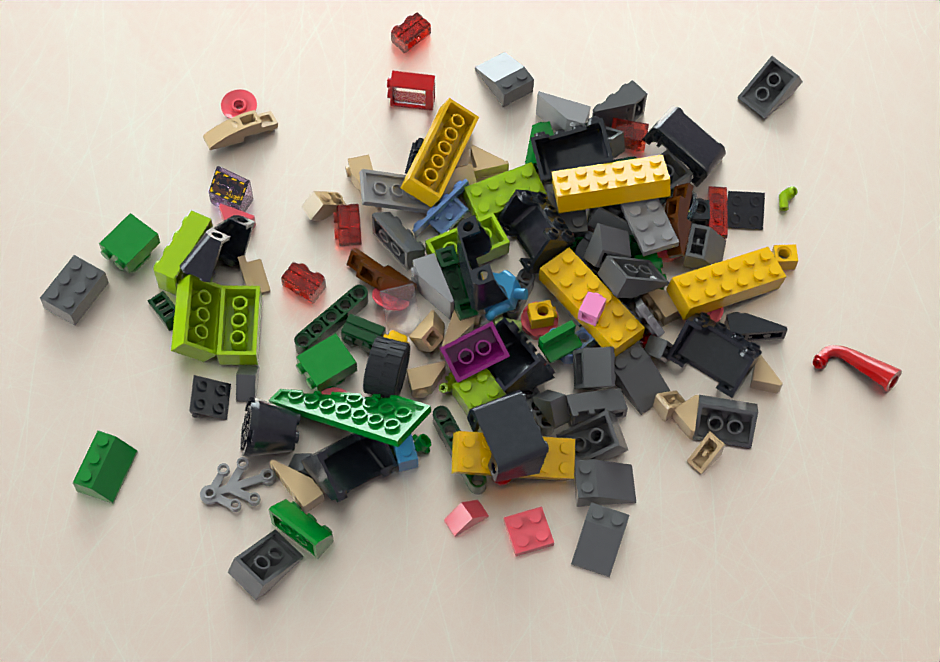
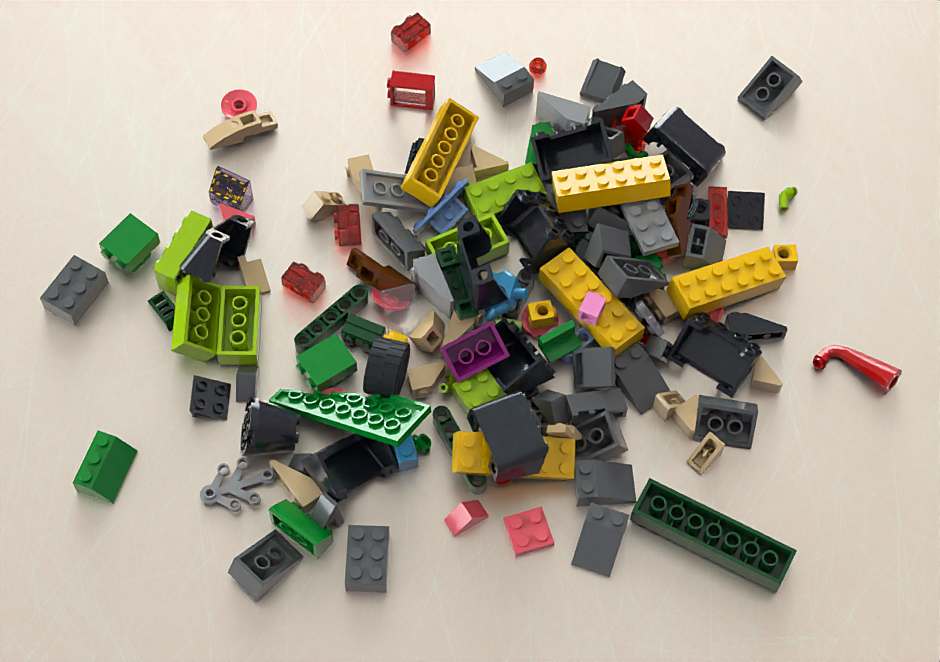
none -> dark grey slope [311,491,344,528]
none -> dark grey brick [345,525,390,593]
none -> clear red plate [529,57,547,75]
none -> tan slope [547,423,582,440]
none -> dark grey slope [579,58,626,103]
none -> red brick [621,104,654,135]
none -> green arm [625,143,648,158]
none -> dark green brick [630,478,797,593]

